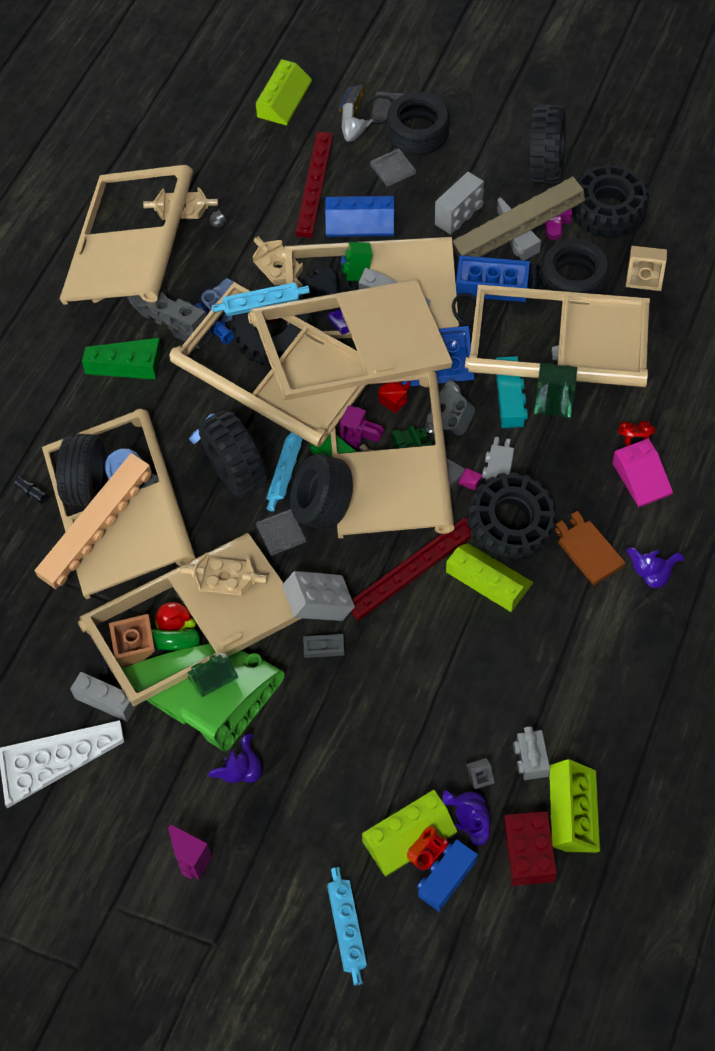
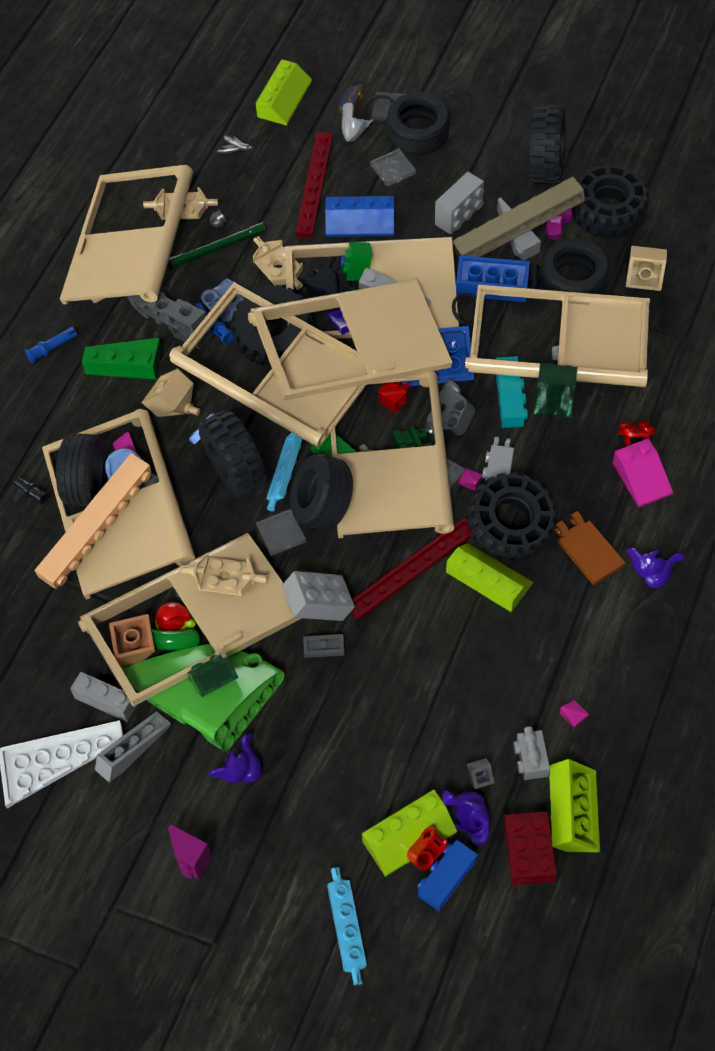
medium azure plate [212,282,310,316] -> none
magenta brick [340,405,384,449] -> none
none -> blue pin [24,327,77,364]
none -> light grey slope [95,711,171,783]
none -> dark pink slope [113,432,136,452]
none -> tan piece [141,369,200,417]
none -> dark green piece [168,222,266,268]
none -> flat silver piece [217,135,253,154]
none -> dark pink slope [560,700,589,728]

